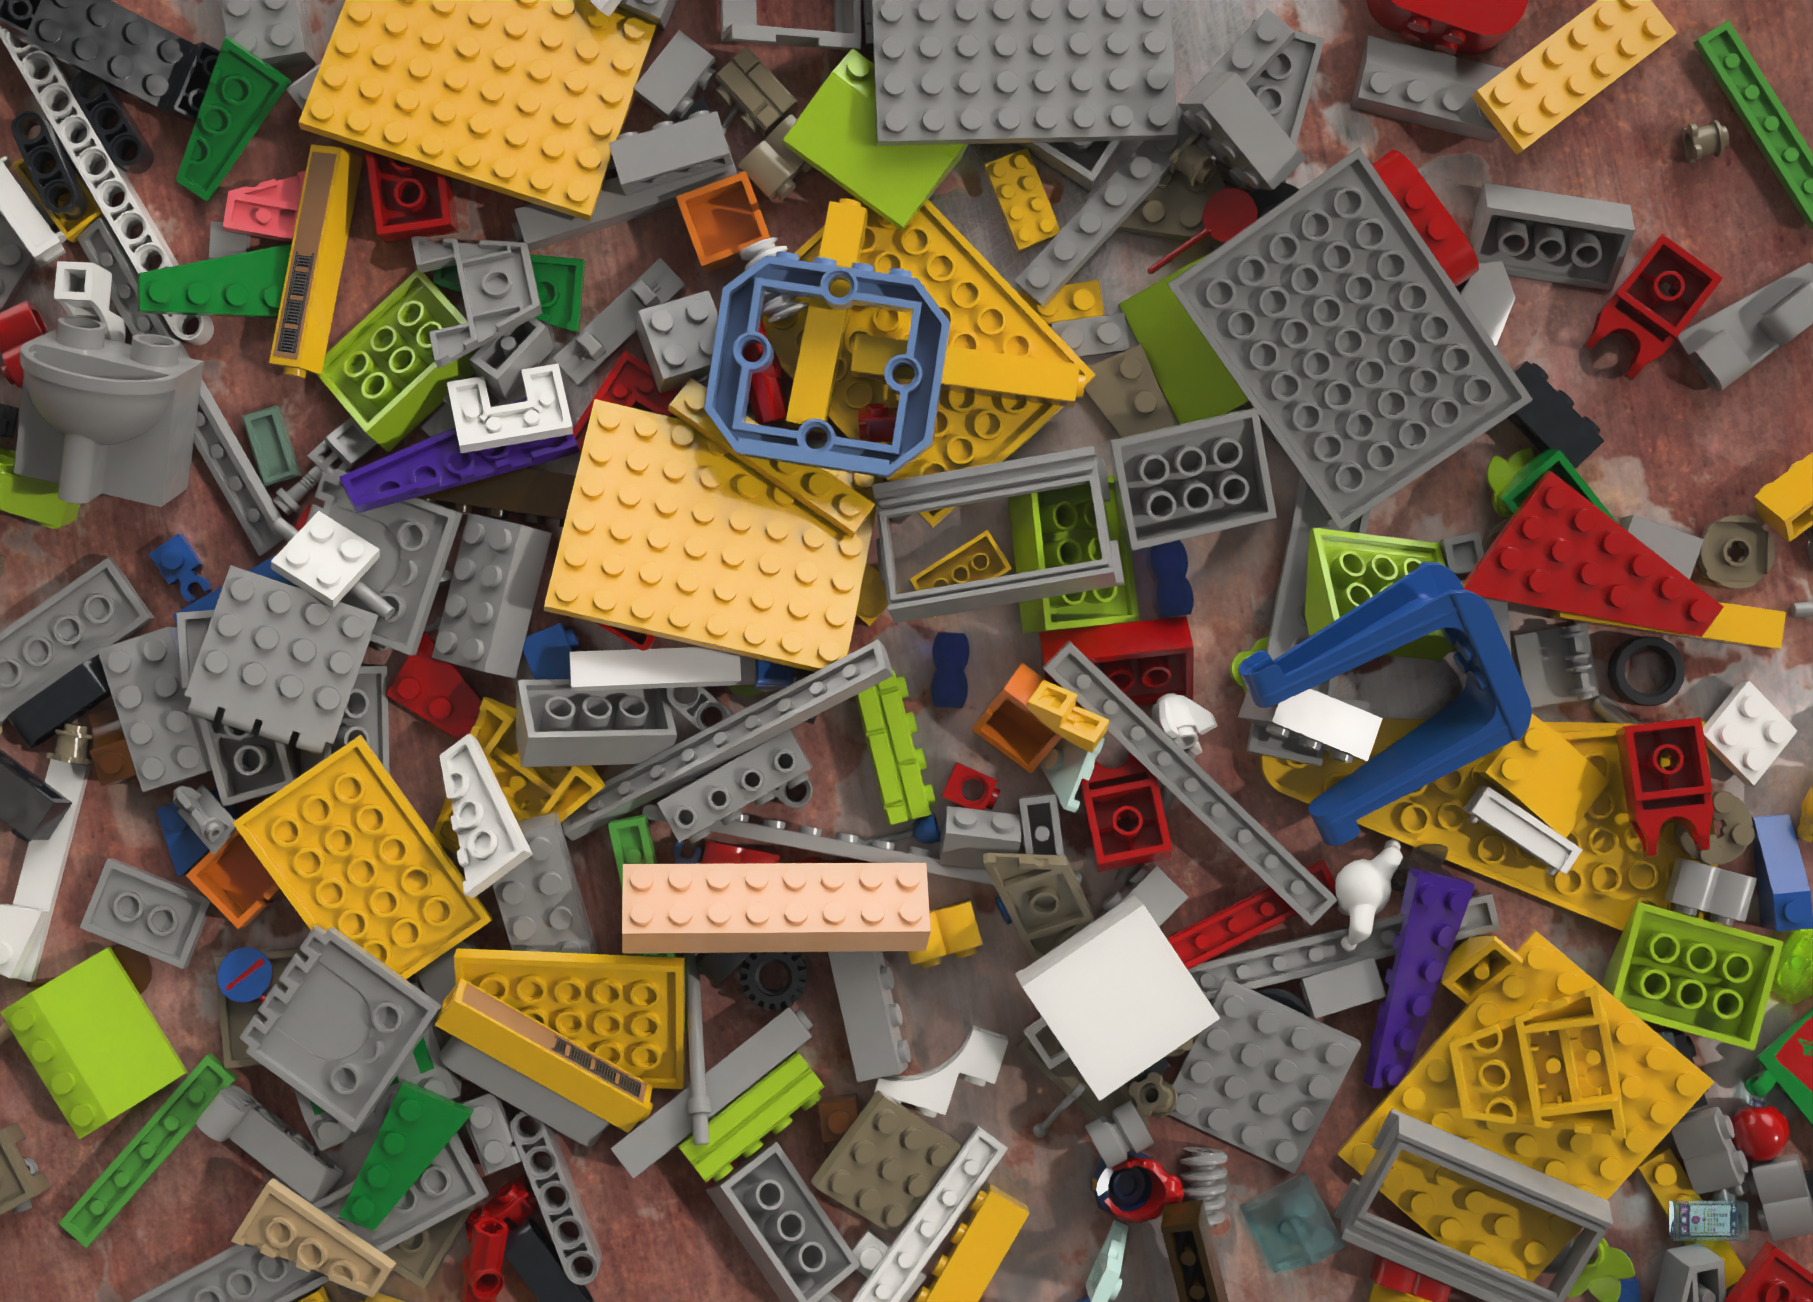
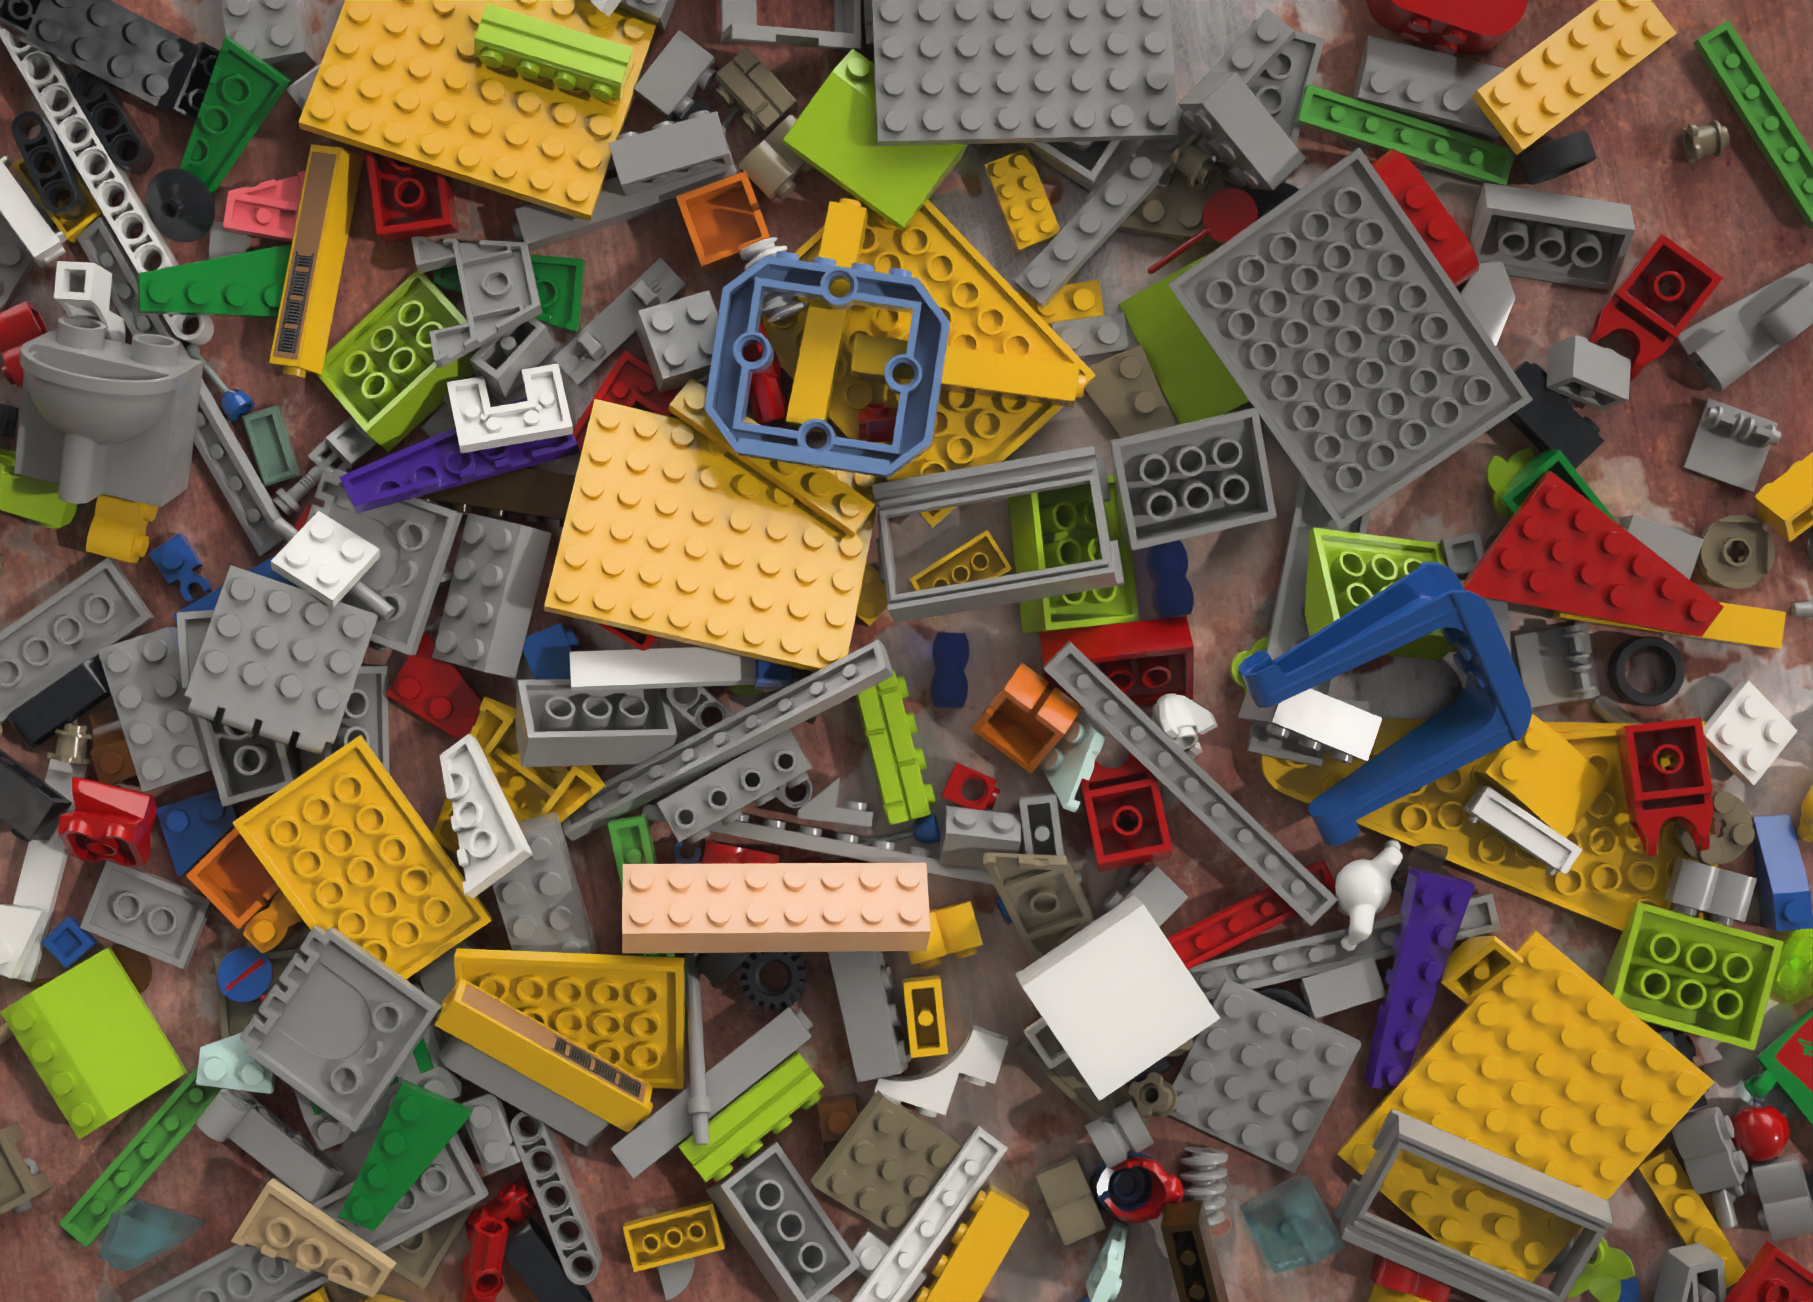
light grey hinge [173,784,237,854] -> none
yellow slope [1027,680,1110,753] -> none
light grey hinge [1033,1083,1085,1138] -> none
yellow wedge [1449,985,1626,1139] -> none
clear light blue tile [1669,1201,1749,1241] -> none
none -> blue plate [41,915,98,969]
none -> red piece [58,777,157,867]
none -> yellow brick [86,494,158,563]
none -> clear light blue slope [98,1198,206,1270]
none -> black dish [146,168,215,242]
none -> blue hinge [185,344,255,421]
none -> light aqua wing [196,1032,276,1094]
none -> light orange brick [243,889,303,953]
none -> lime brick [474,3,633,101]
none -> yellow piece [623,1200,726,1272]
none -> light grey tile [657,1257,695,1301]
none -> light grey slope [797,777,874,827]
none -> yellow brick [903,974,948,1058]
none -> dark tan brick [1031,1155,1106,1246]
none -> bright green plate [1294,84,1515,186]
none -> black tyre [1519,131,1597,185]
none -> light grey brick [1546,336,1631,411]
none -> light grey hinge [1683,398,1781,493]

